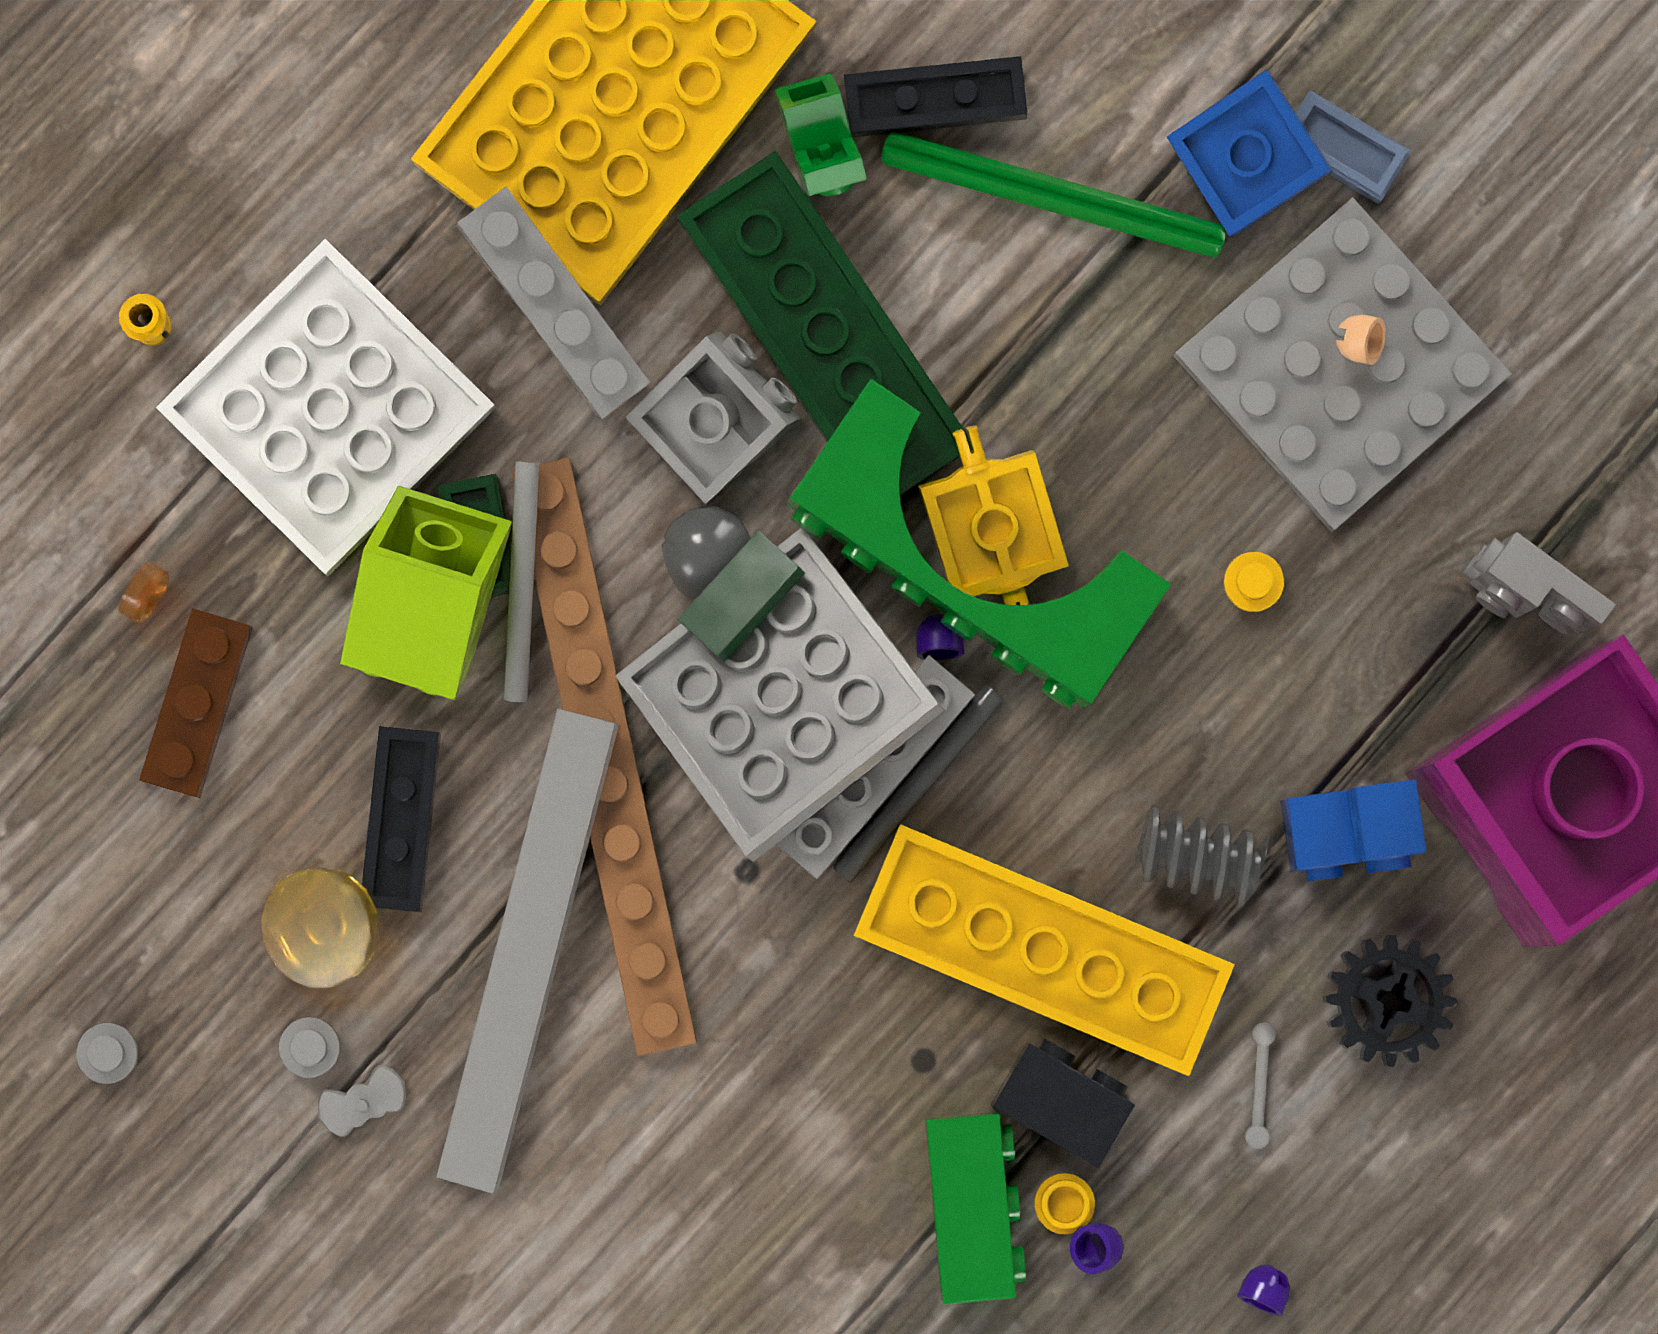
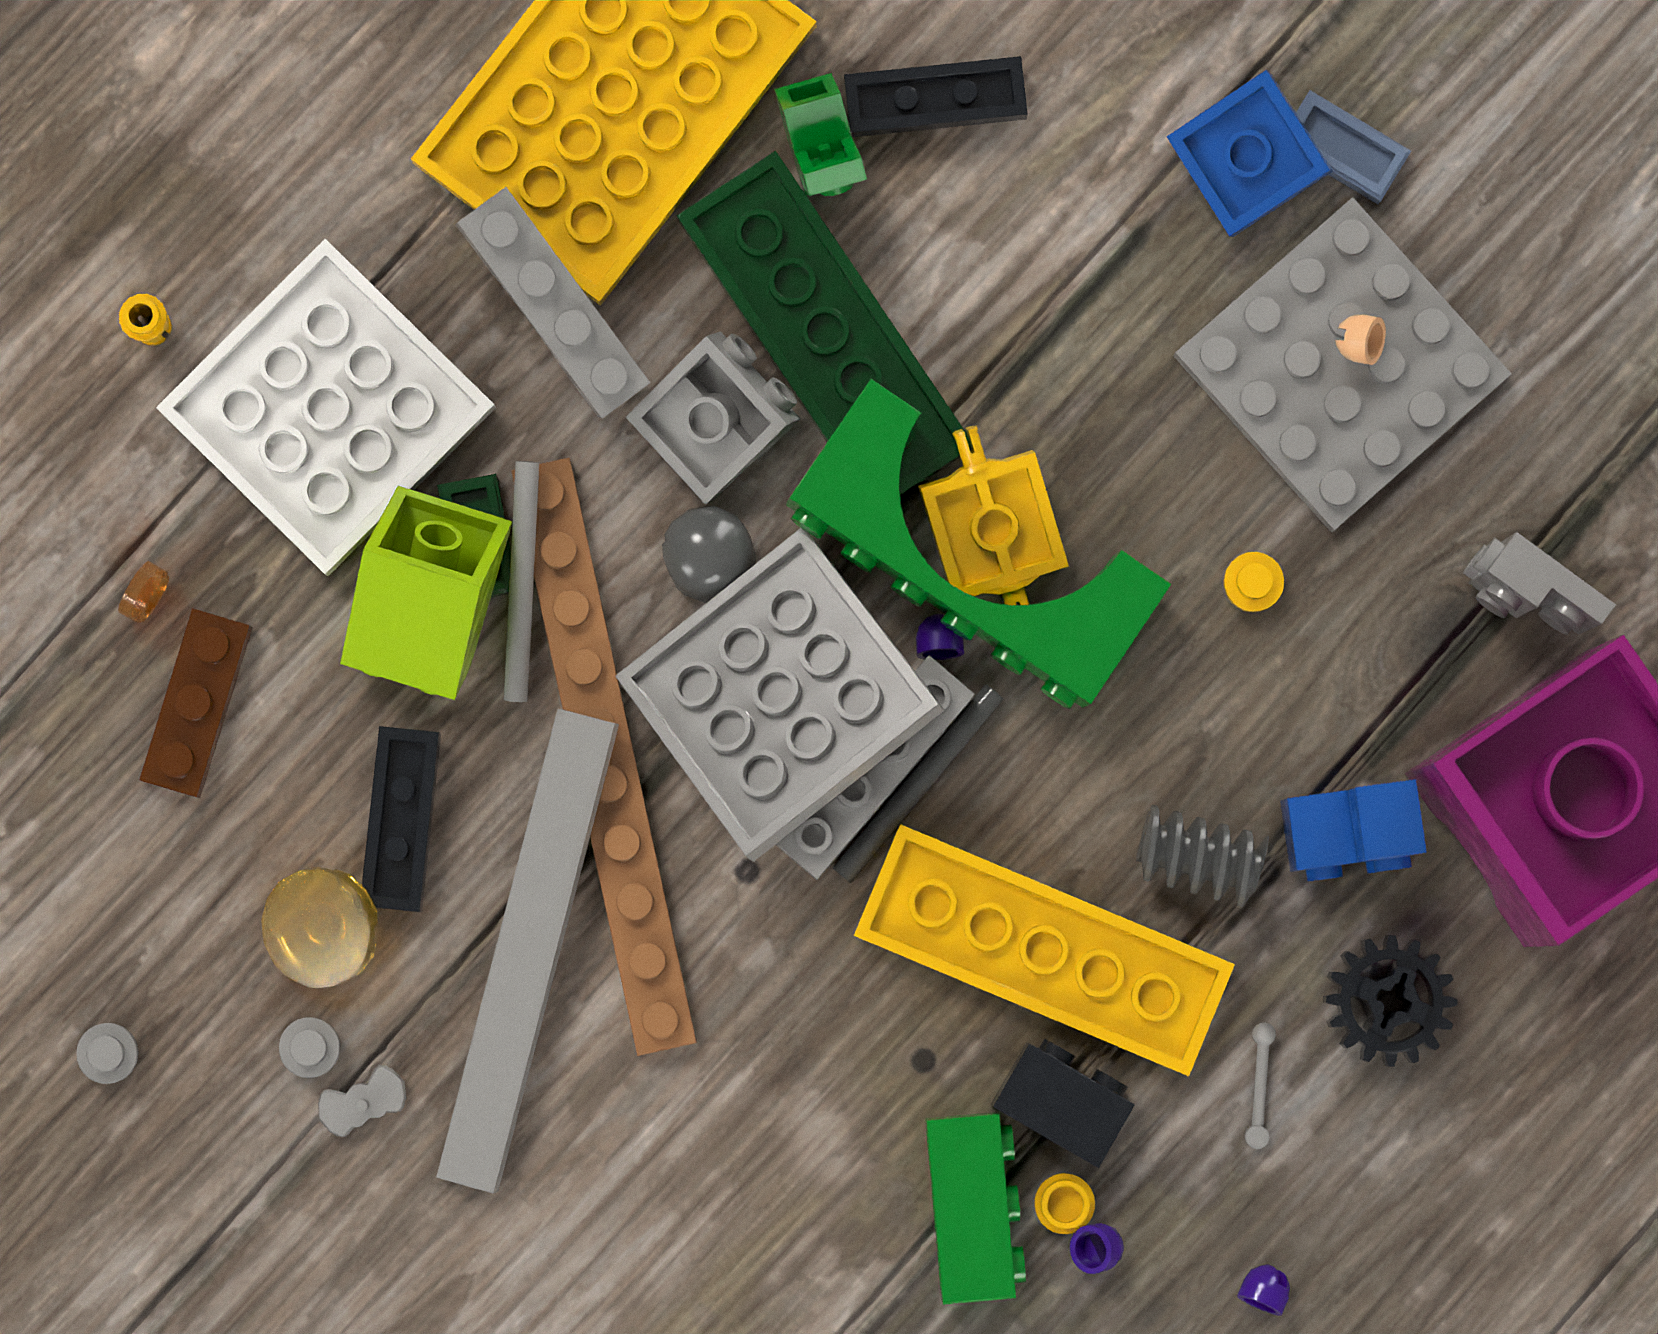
tile [677,530,805,662] -> none
green axle [881,131,1226,258] -> none

